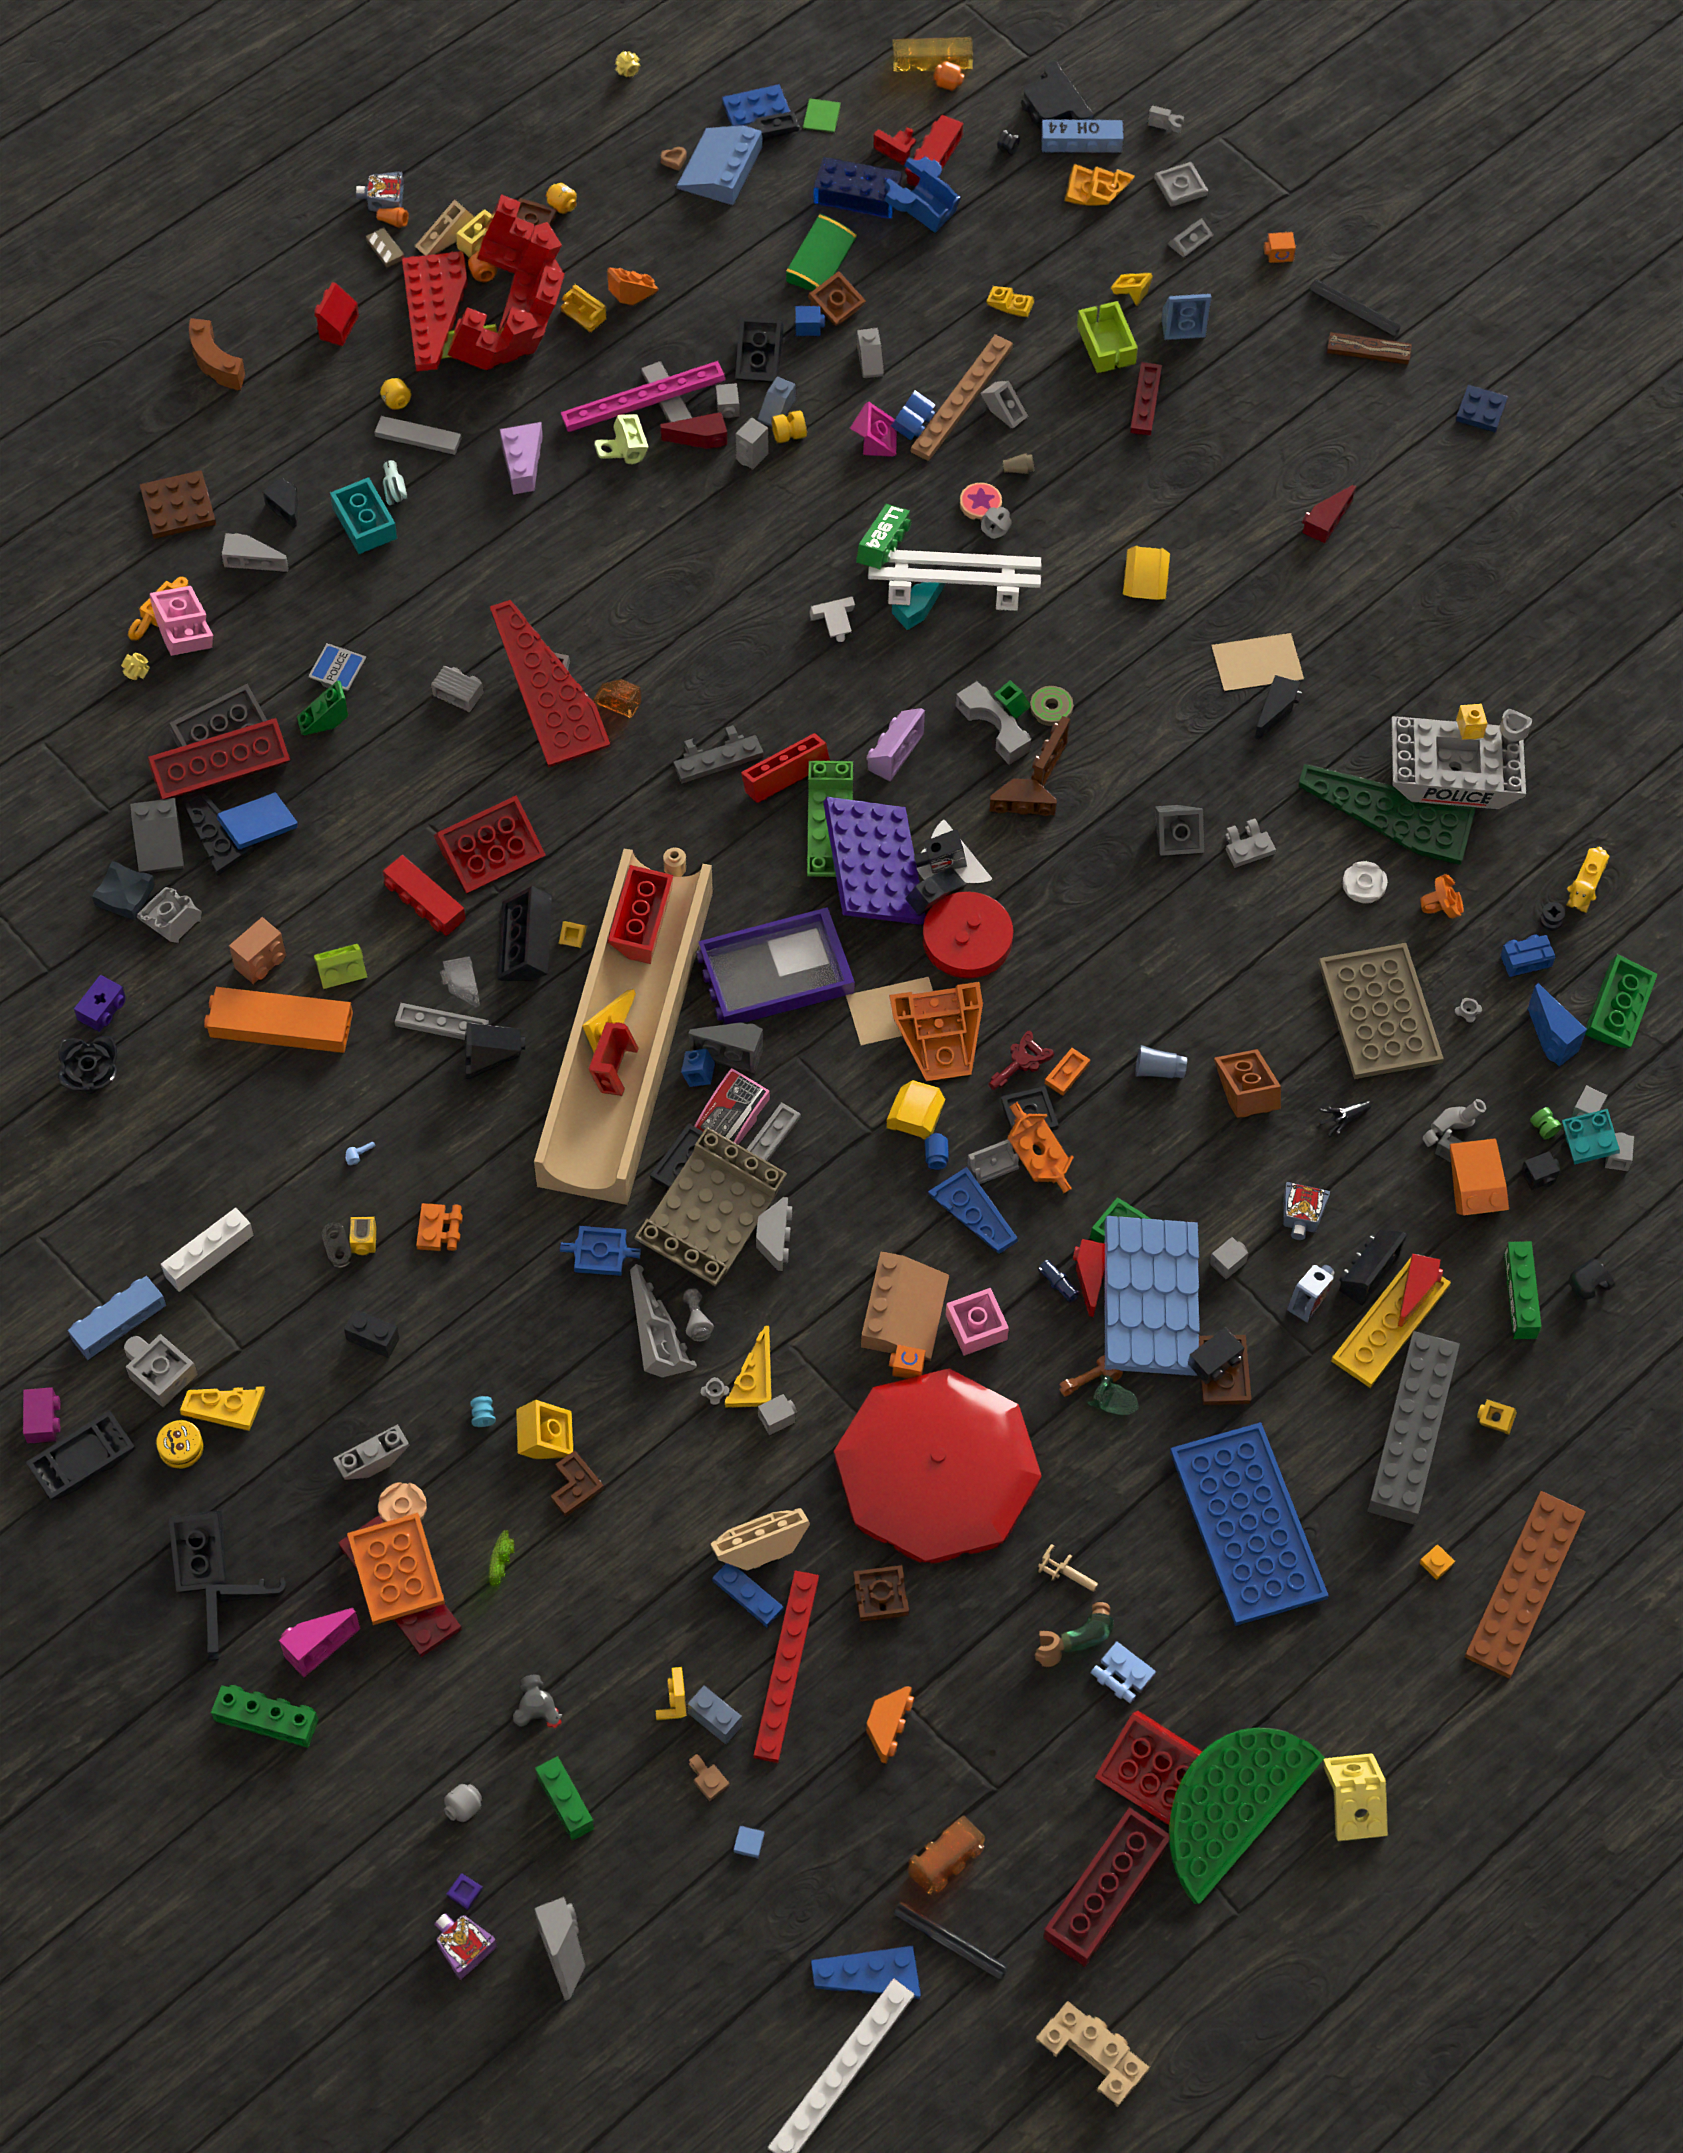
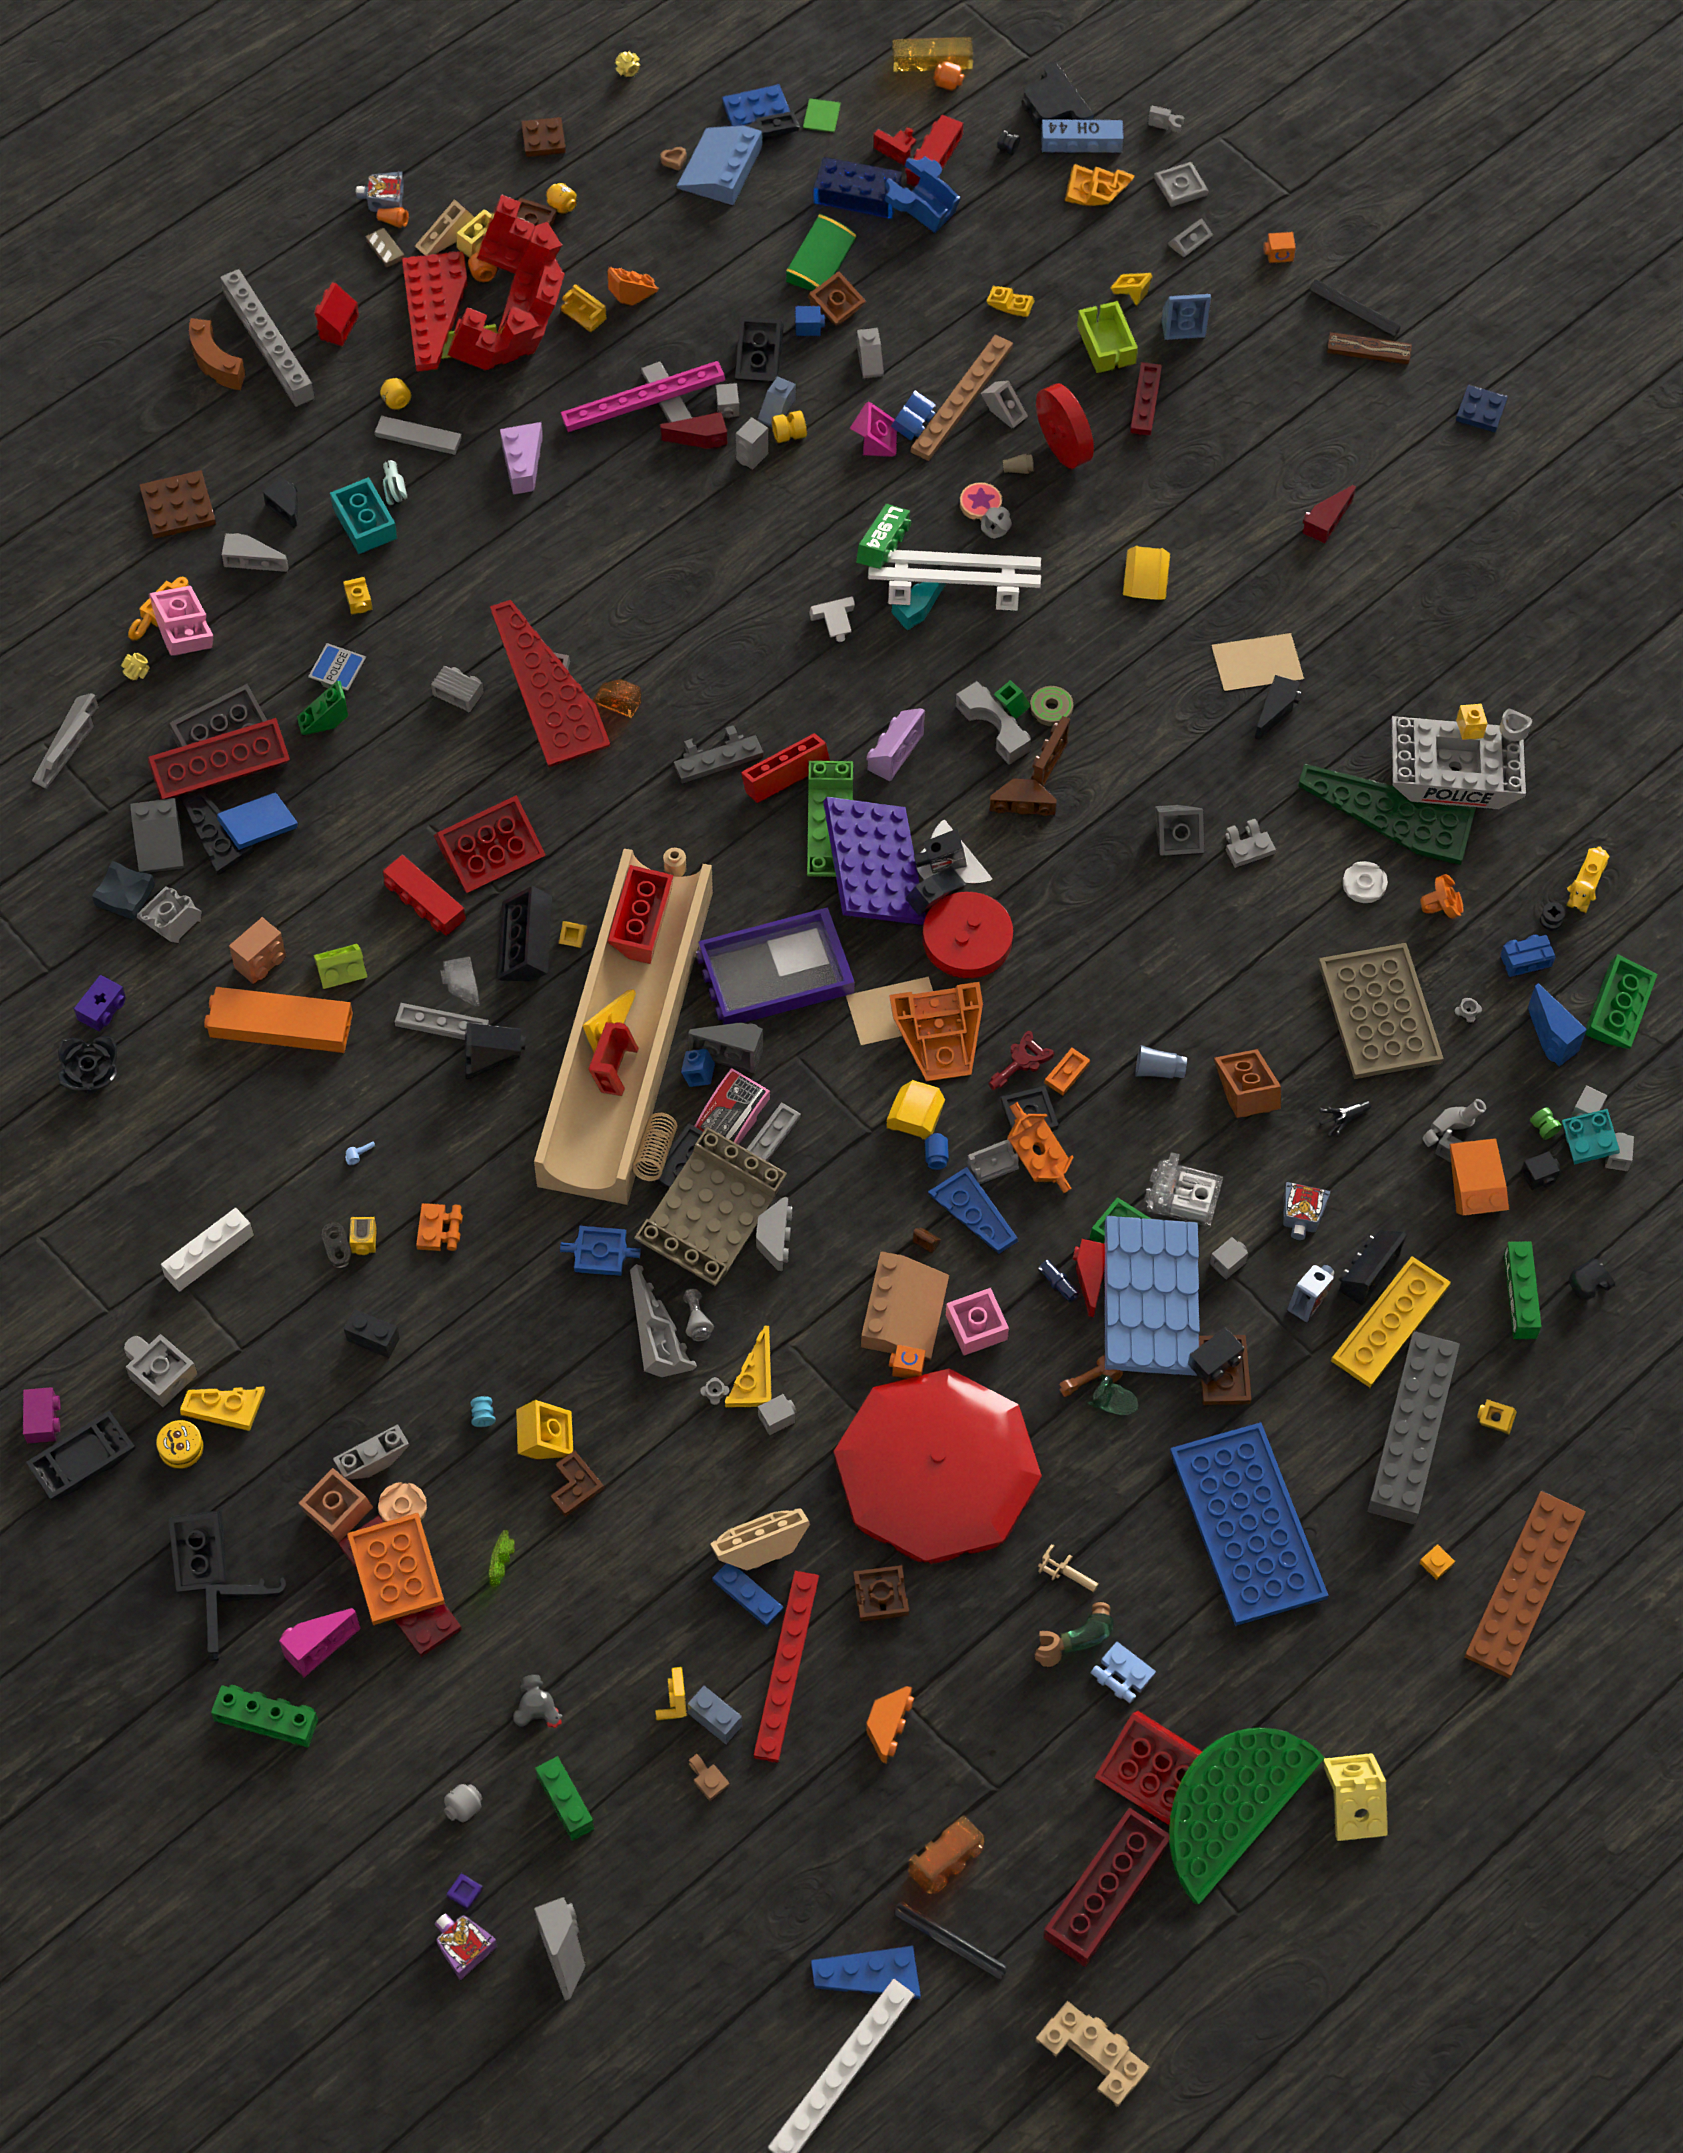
medium blue brick [68,1276,166,1360] -> none
yellowish green piece [594,415,648,464] -> none
medium blue tile [734,1826,764,1858] -> none
red slope [1398,1254,1443,1327] -> none
none -> light grey wedge [32,693,98,789]
none -> light grey piece [221,269,314,407]
none -> nougat brick [299,1468,373,1542]
none -> yellow brick [344,577,372,614]
none -> reddish brown plate [521,117,566,157]
none -> tan piece [632,1113,678,1181]
none -> reddish brown slope [913,1228,941,1253]
none -> red brick [1036,383,1094,469]
none -> clear brick [1144,1152,1223,1227]

